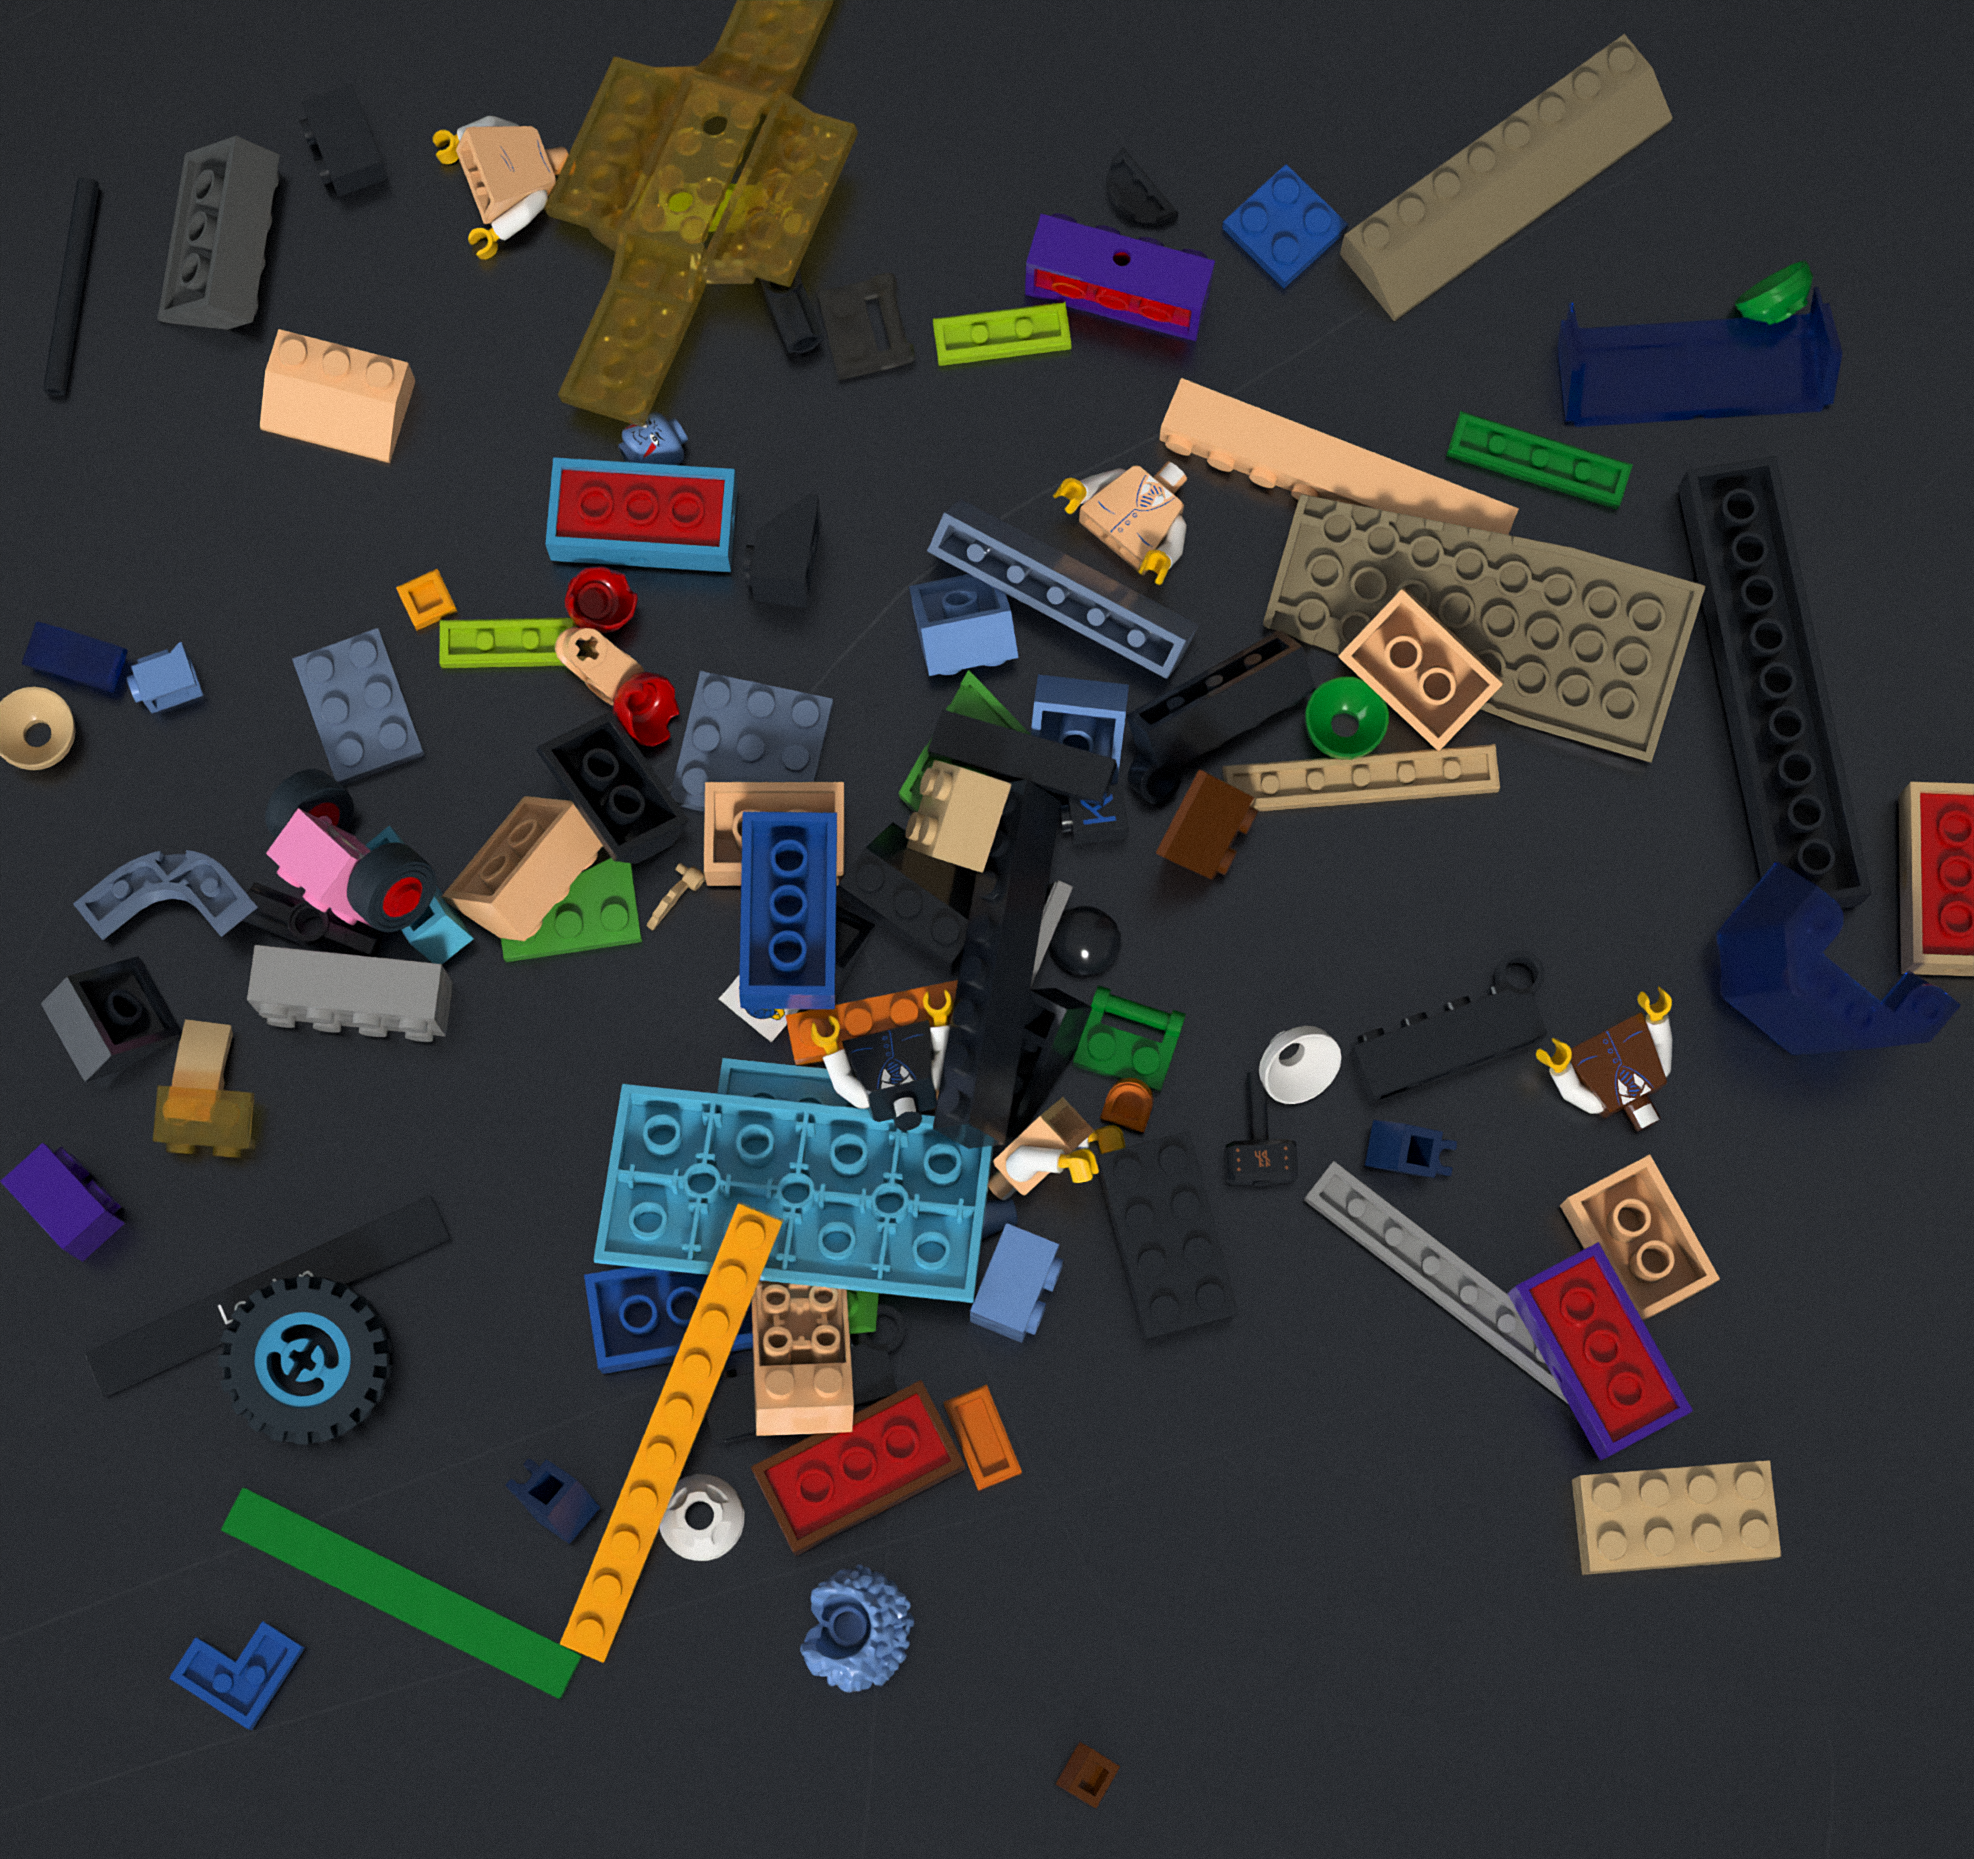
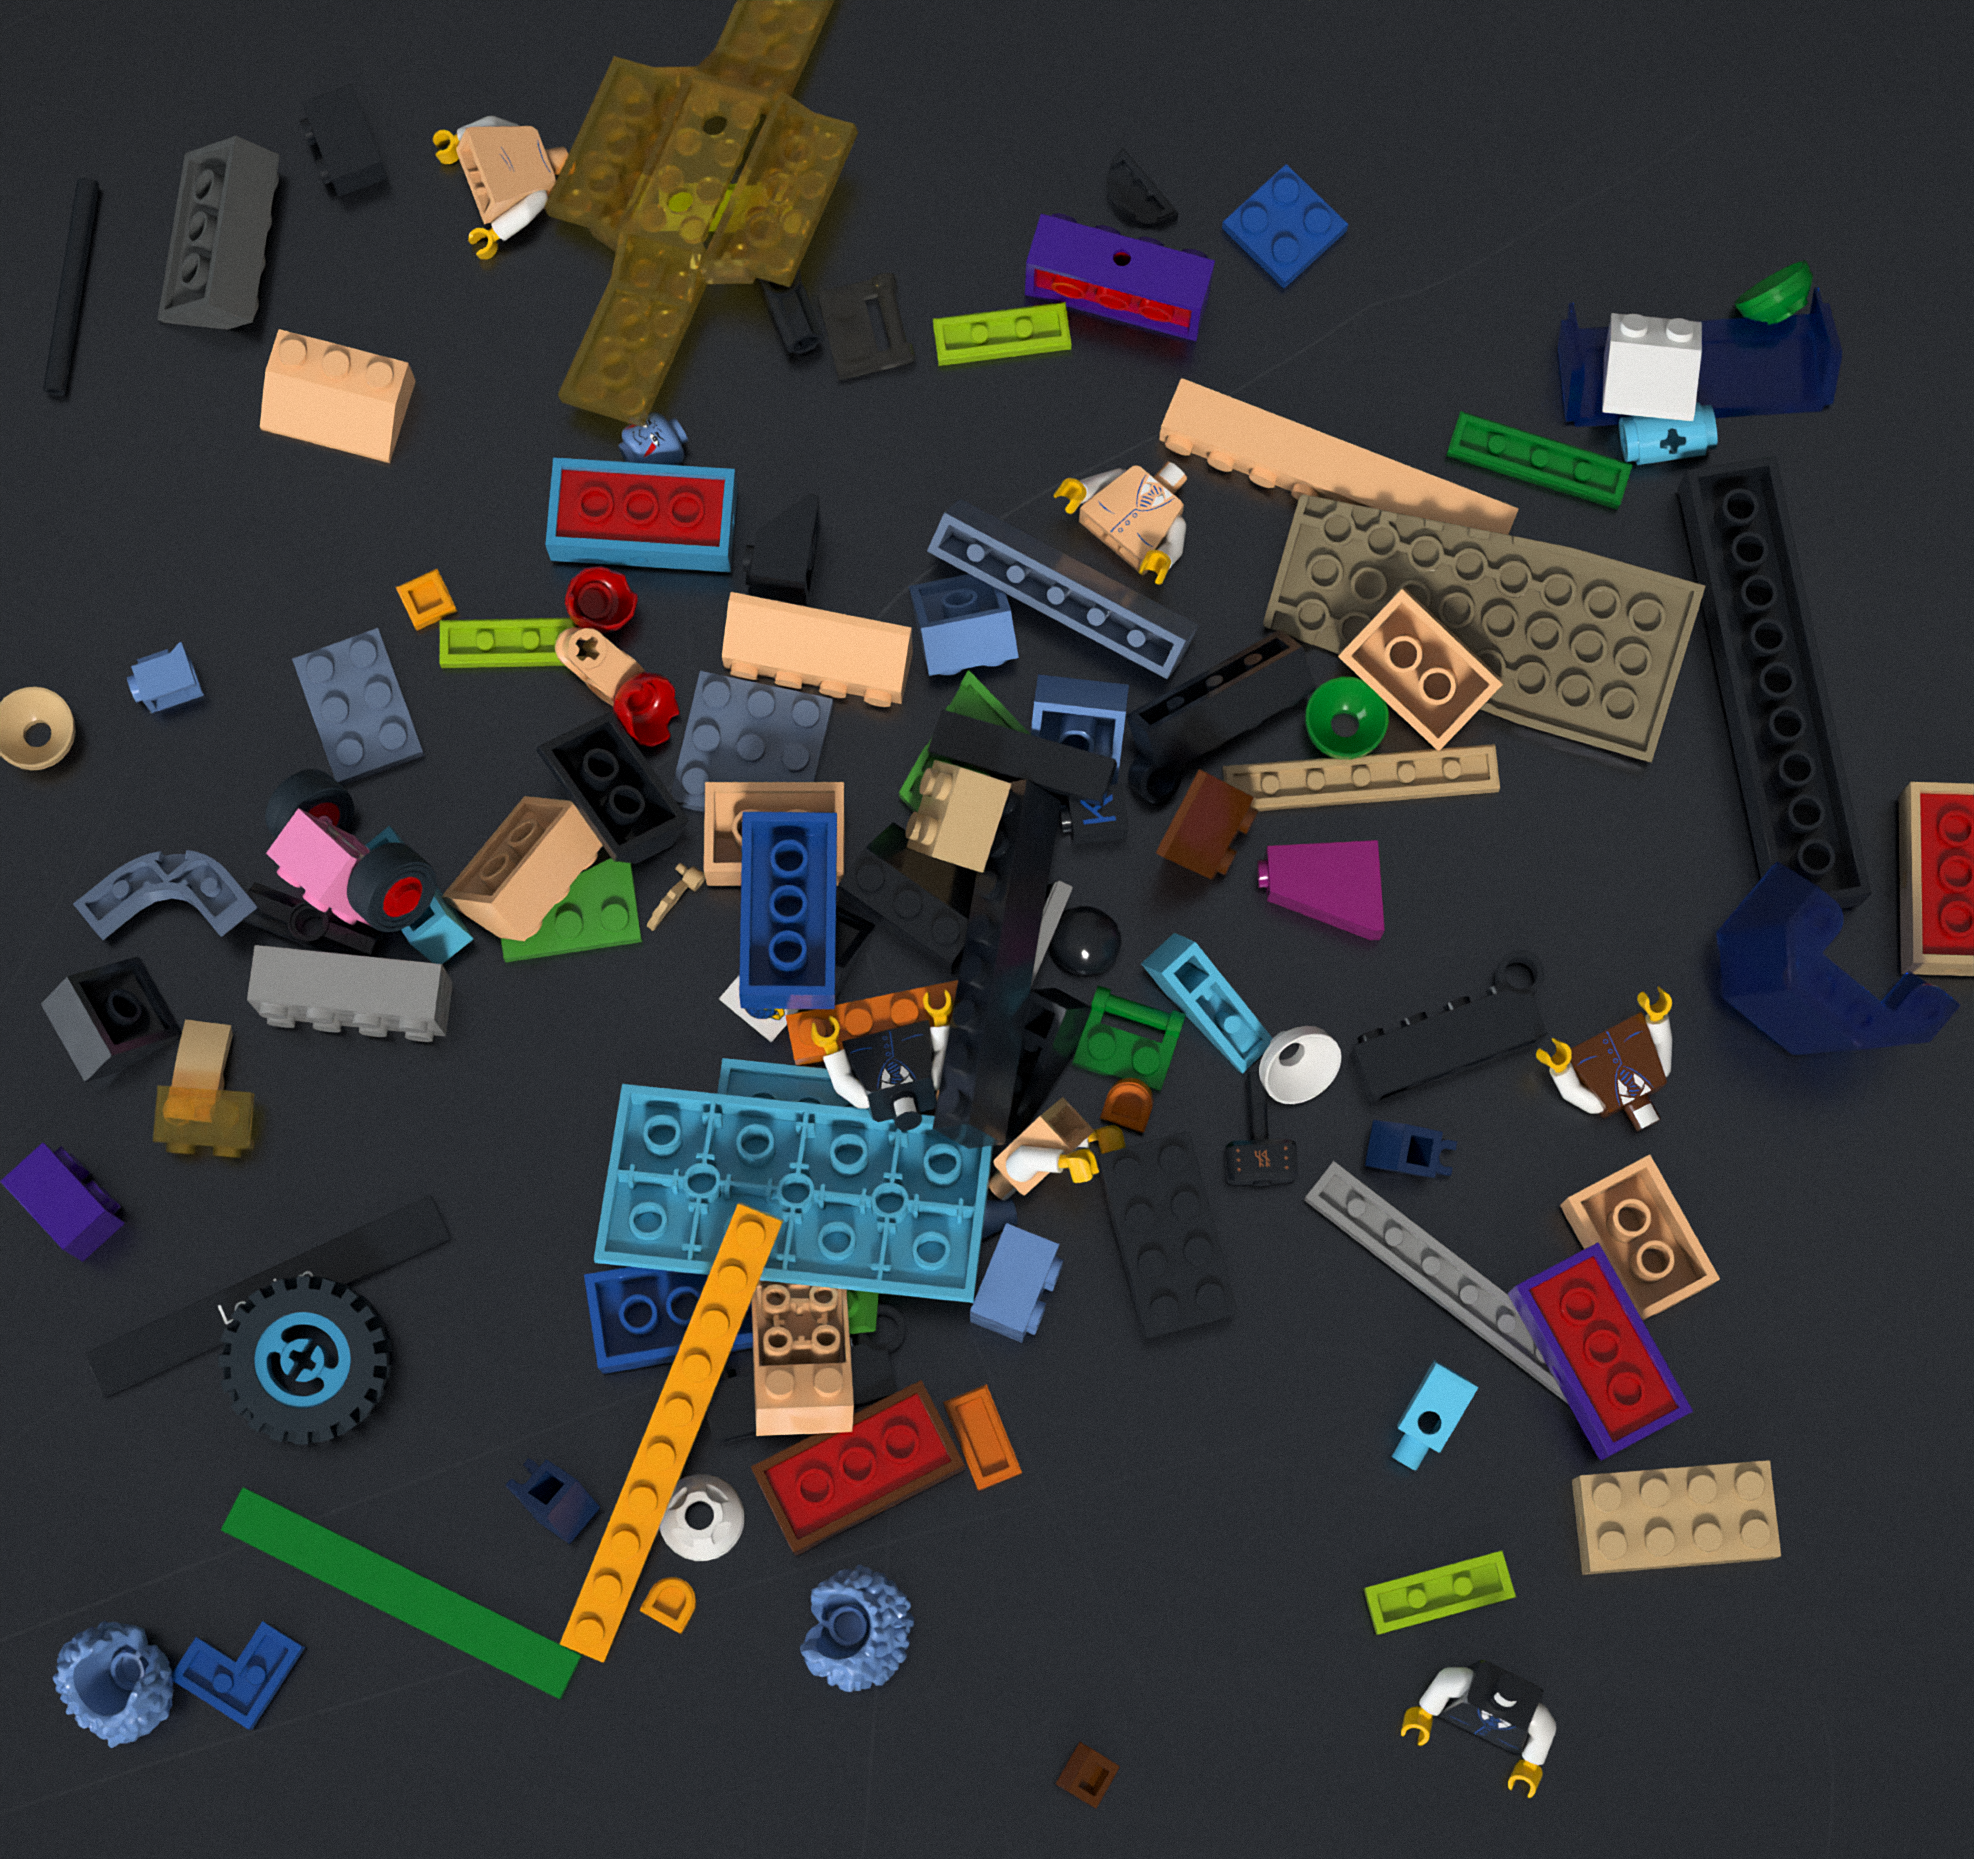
clear blue slope [22,621,128,693] -> none
dark tan slope [1340,34,1673,321] -> none
none -> medium blue hair [53,1621,174,1748]
none -> light orange tile [639,1577,697,1634]
none -> light nougat slope [722,592,913,707]
none -> medium azure slope [1141,933,1273,1073]
none -> magenta slope [1257,840,1385,940]
none -> lime plate [1363,1551,1516,1635]
none -> medium azure torso [1392,1359,1478,1471]
none -> torso [1401,1660,1556,1798]
none -> white slope [1602,313,1702,421]
none -> medium azure piece [1619,402,1717,465]

